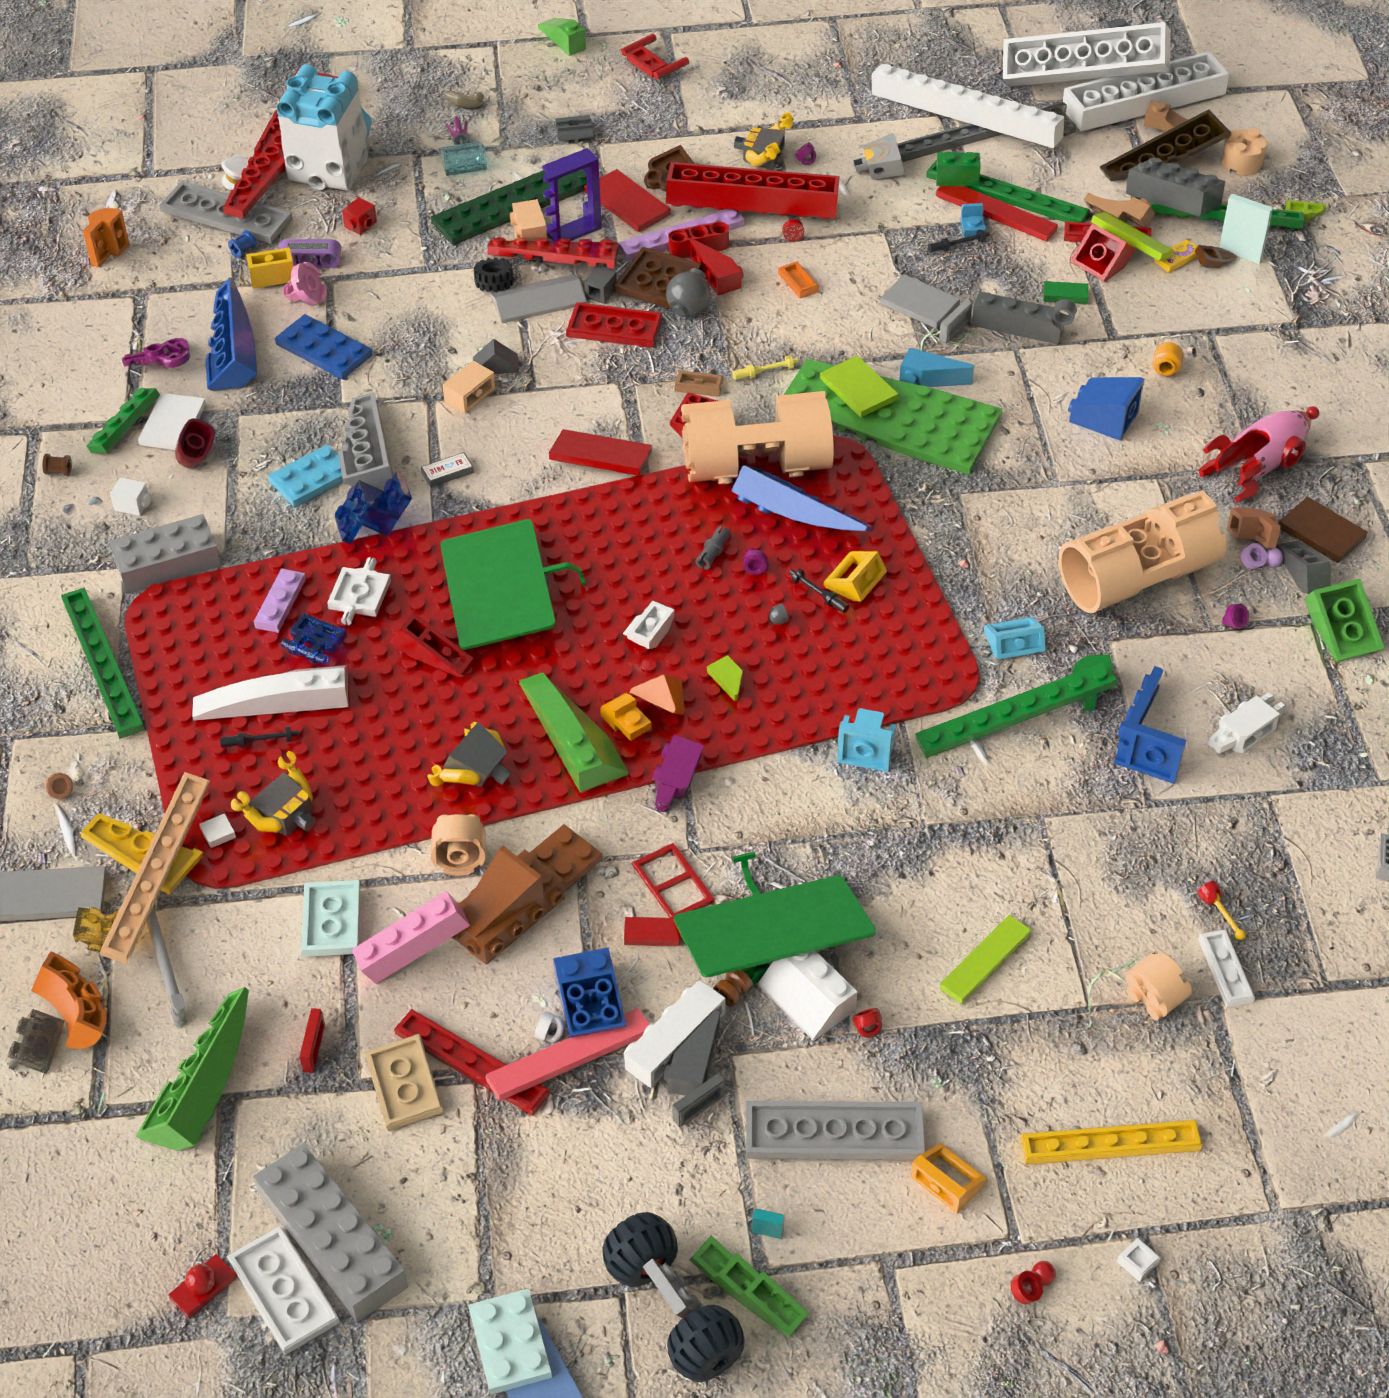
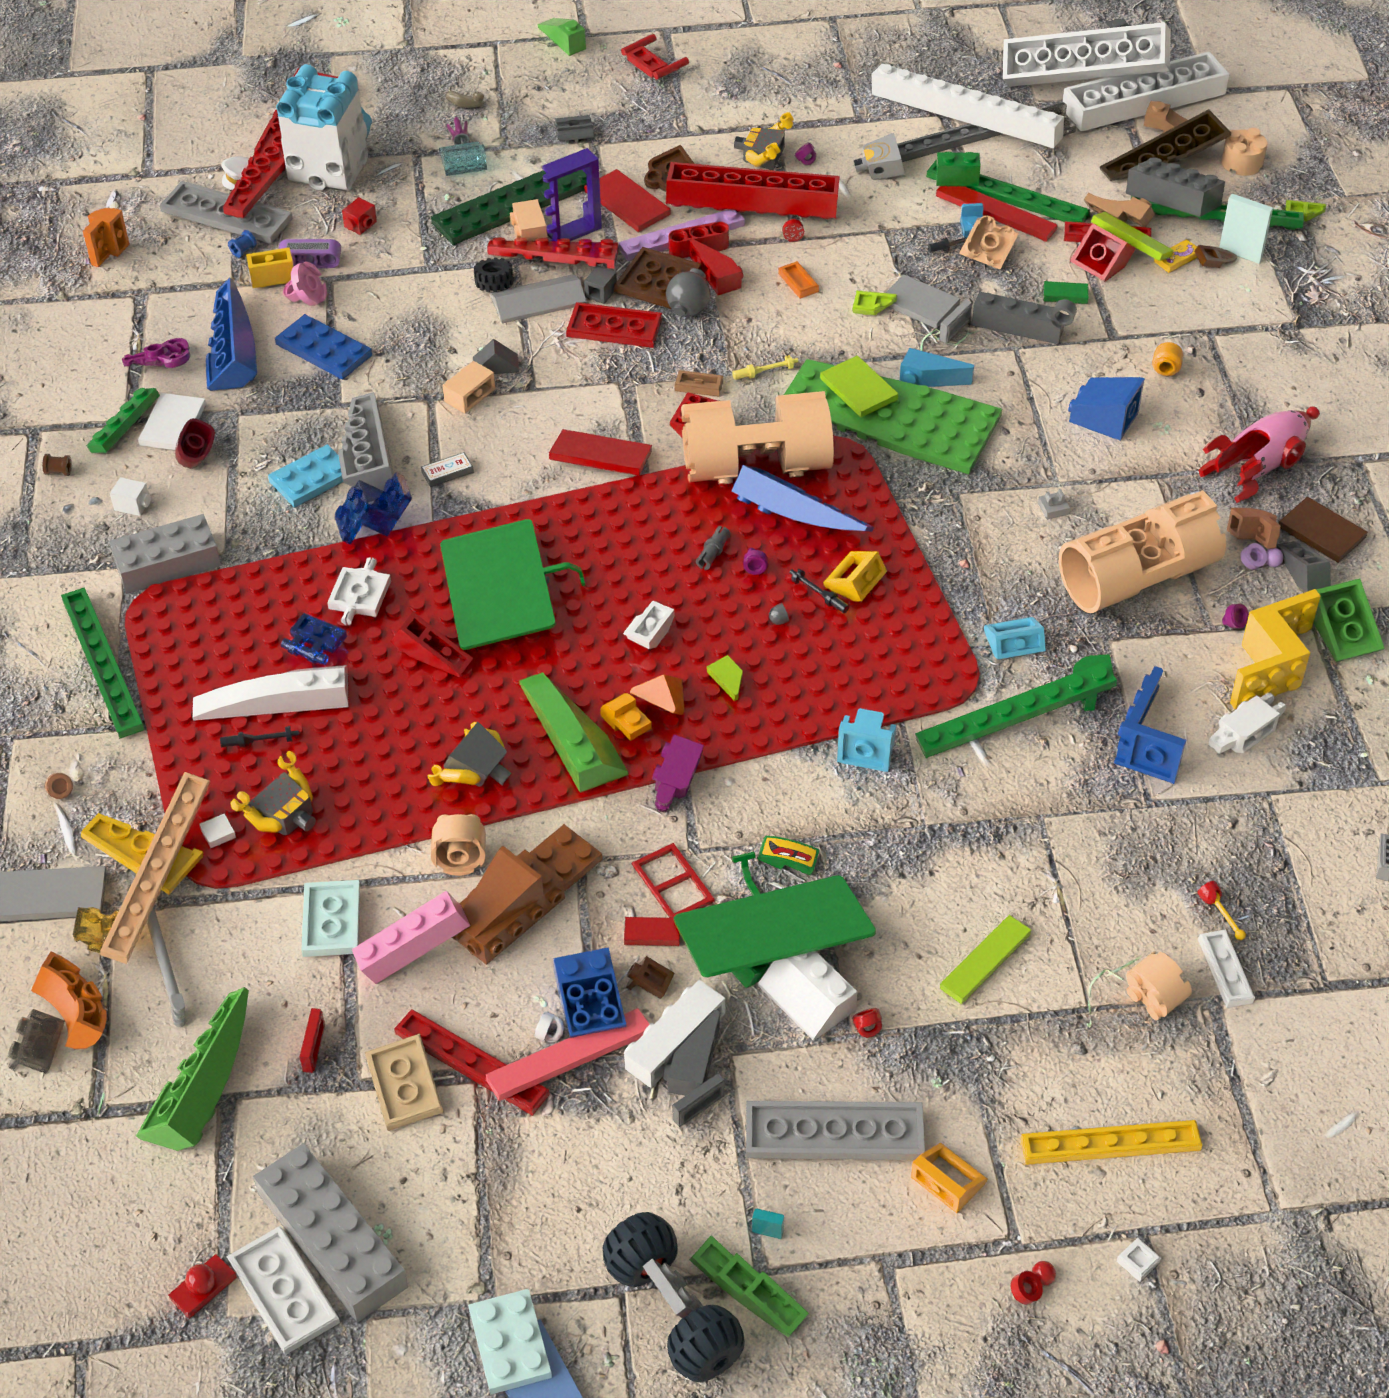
lavender plate [254,569,306,633] -> none
dark orange wheel [713,970,753,1007] -> none
none -> reddish brown bracket [626,956,675,999]
none -> slope [757,835,819,876]
none -> lime tile [852,290,897,315]
none -> light nougat slope [959,215,1019,269]
none -> light grey tile [1038,489,1070,519]
none -> yellow bracket [1230,589,1321,710]

